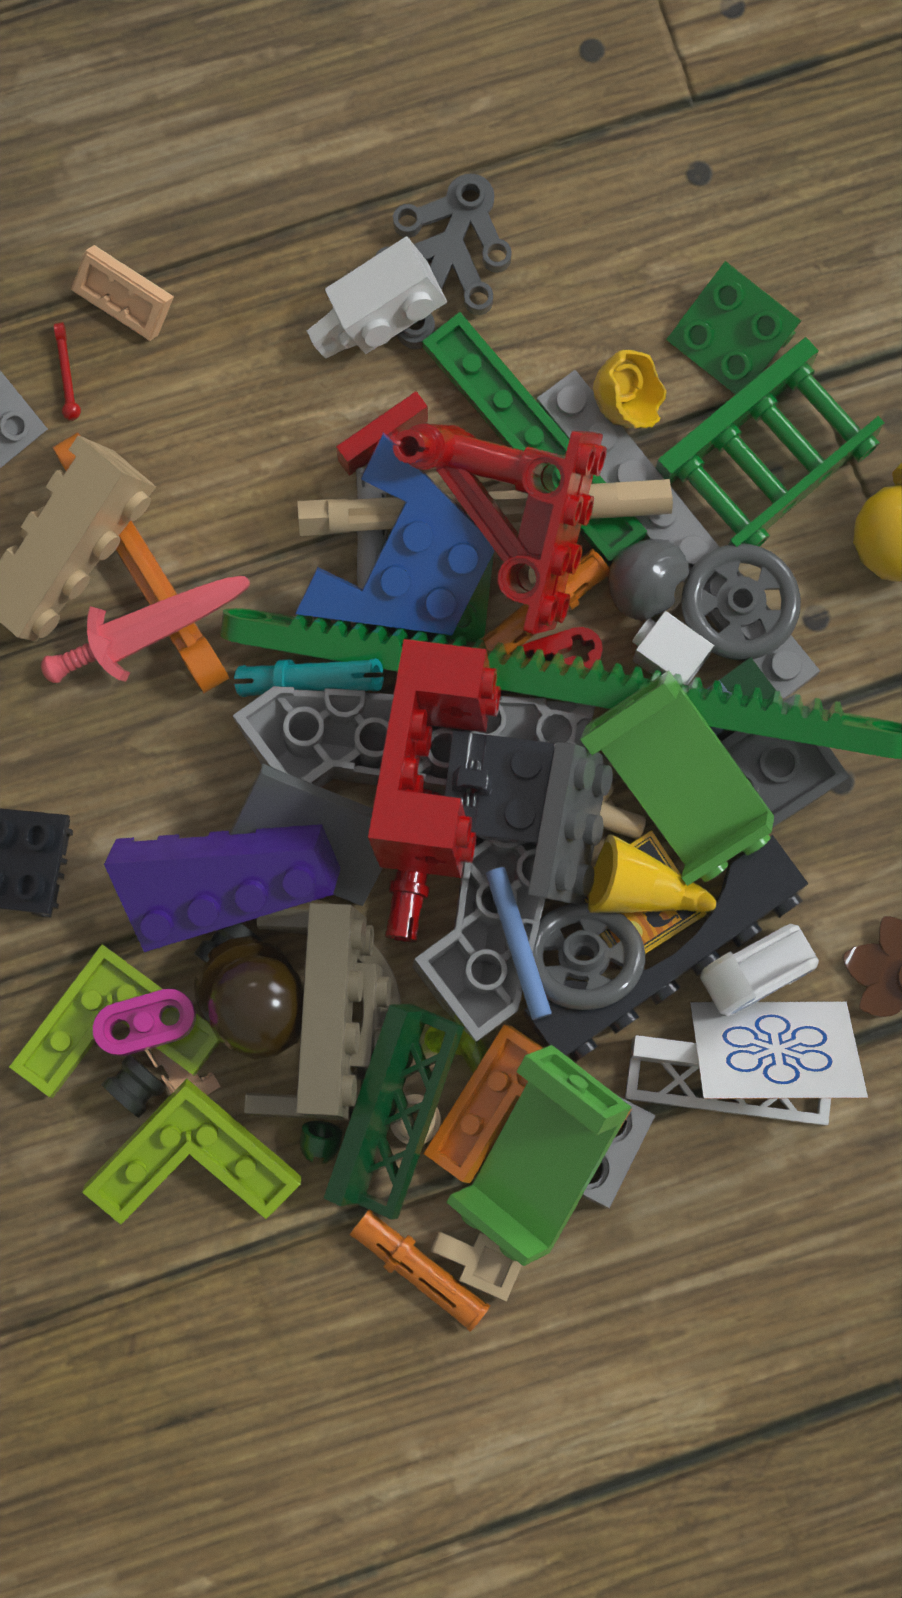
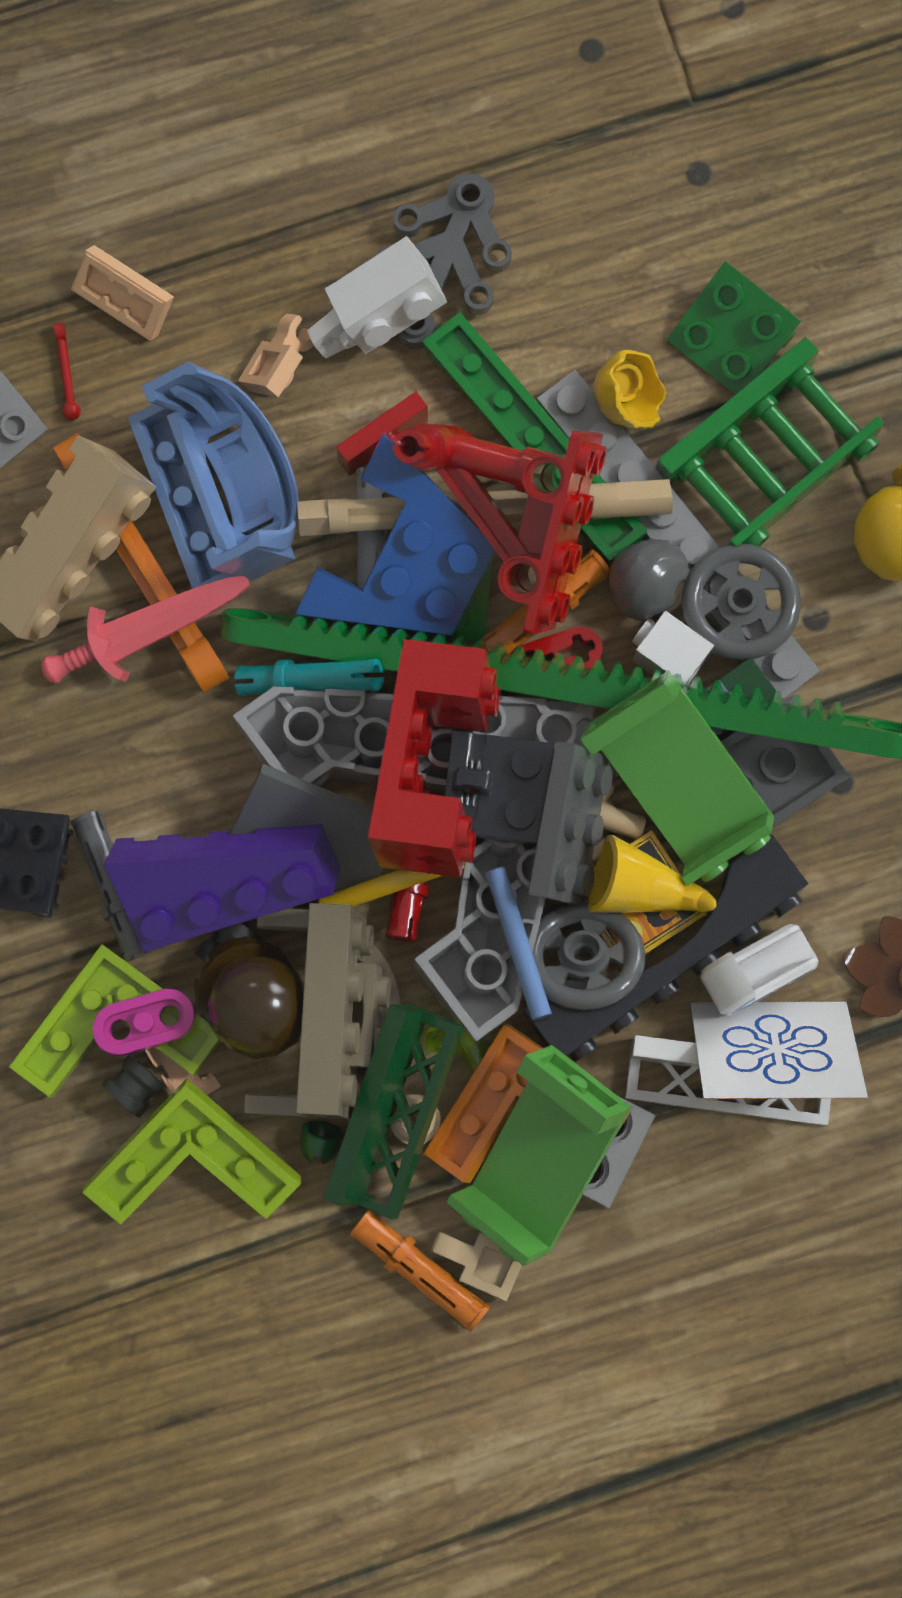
none -> dark grey pin [71,810,155,961]
none -> medium blue piece [128,361,299,589]
none -> light nougat plate [238,313,314,398]
none -> yellow bar [319,863,465,907]

